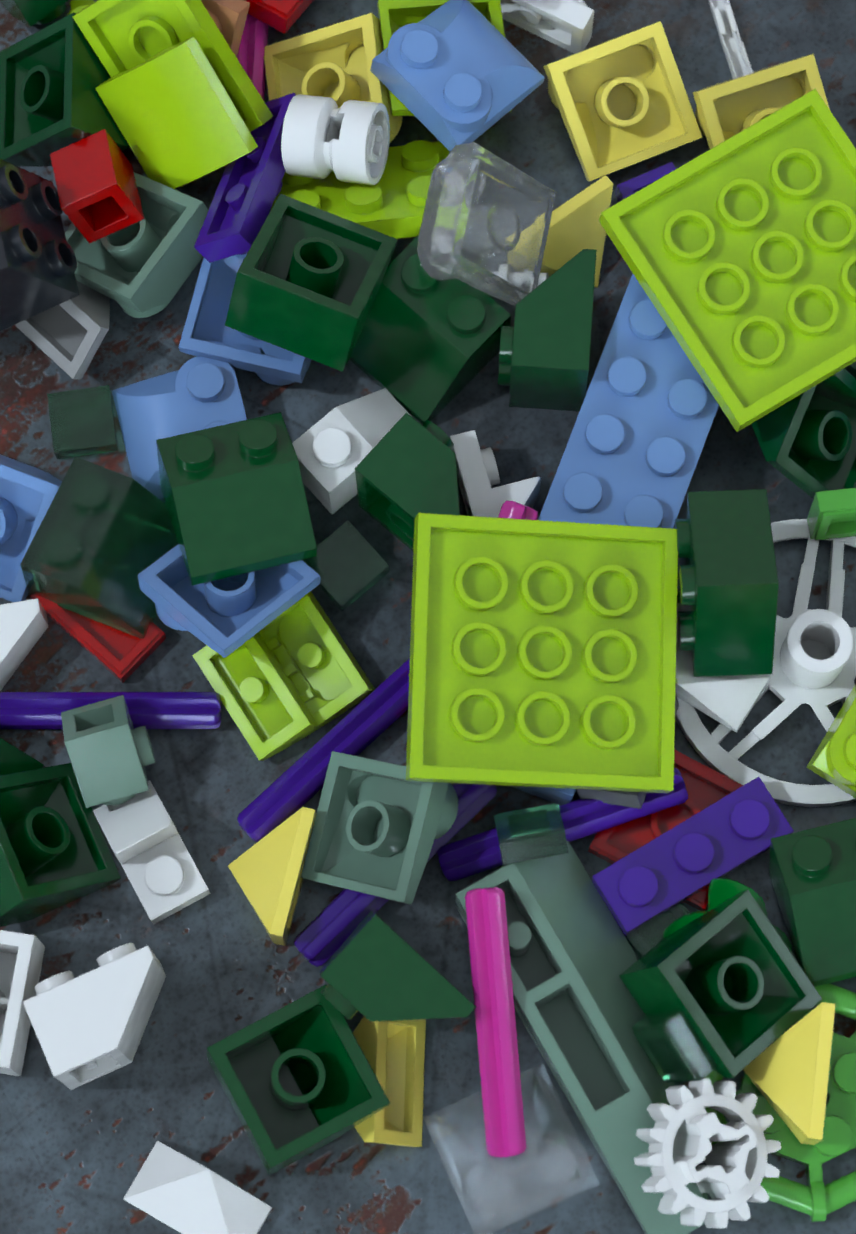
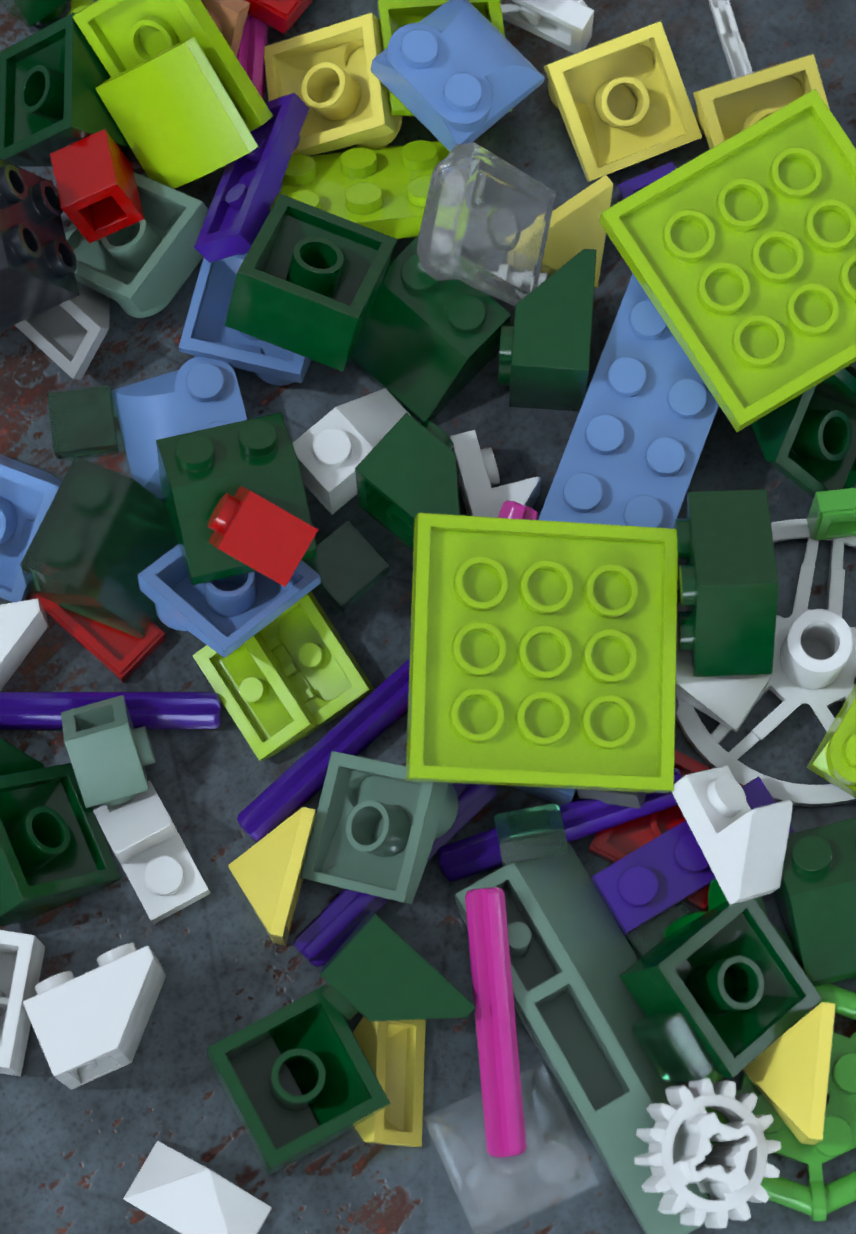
white wheel [281,94,390,185] -> none
none -> red brick [207,486,318,587]
none -> white slope [671,765,792,905]

